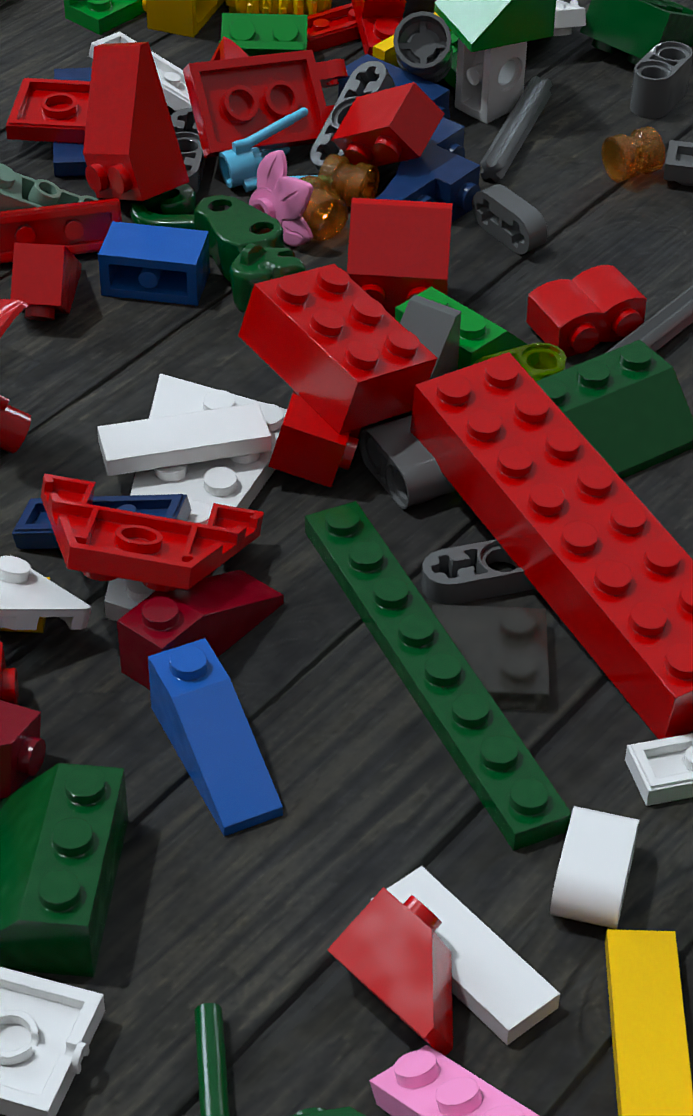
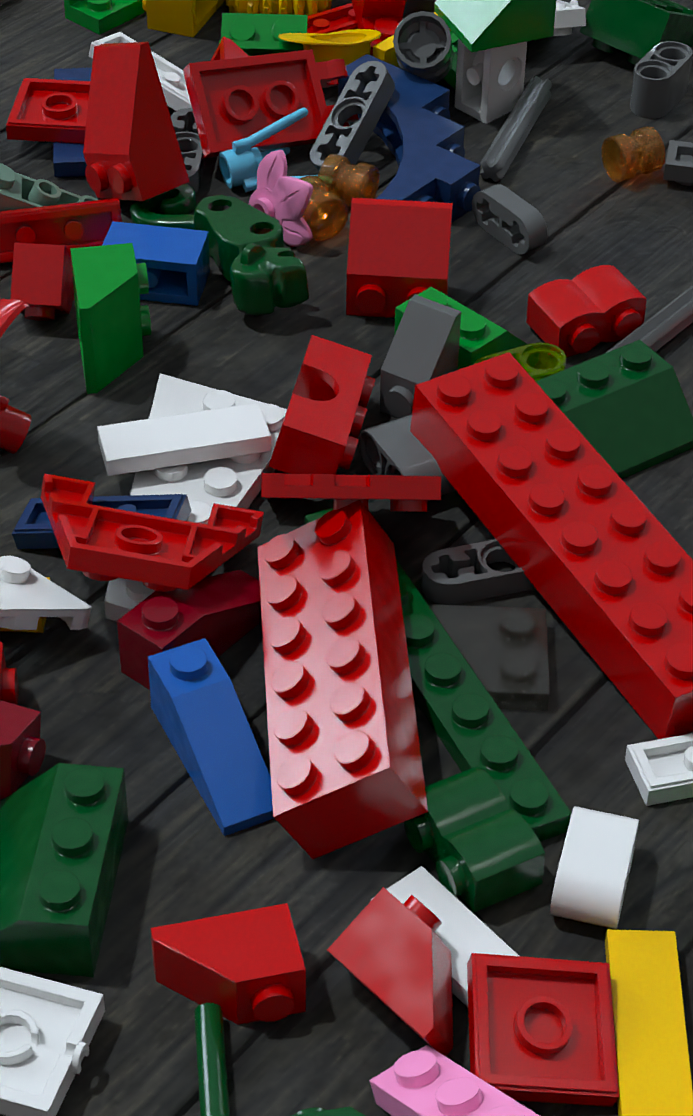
red brick [238,263,438,434] -> none
red brick [332,82,445,170] -> none
none -> green slope [70,243,151,394]
none -> red slope [151,903,306,1025]
none -> red brick [257,499,428,859]
none -> red wing [261,473,441,512]
none -> yellow piece [278,29,381,66]
none -> dark green brick [404,766,545,913]
none -> red tile [467,953,619,1107]

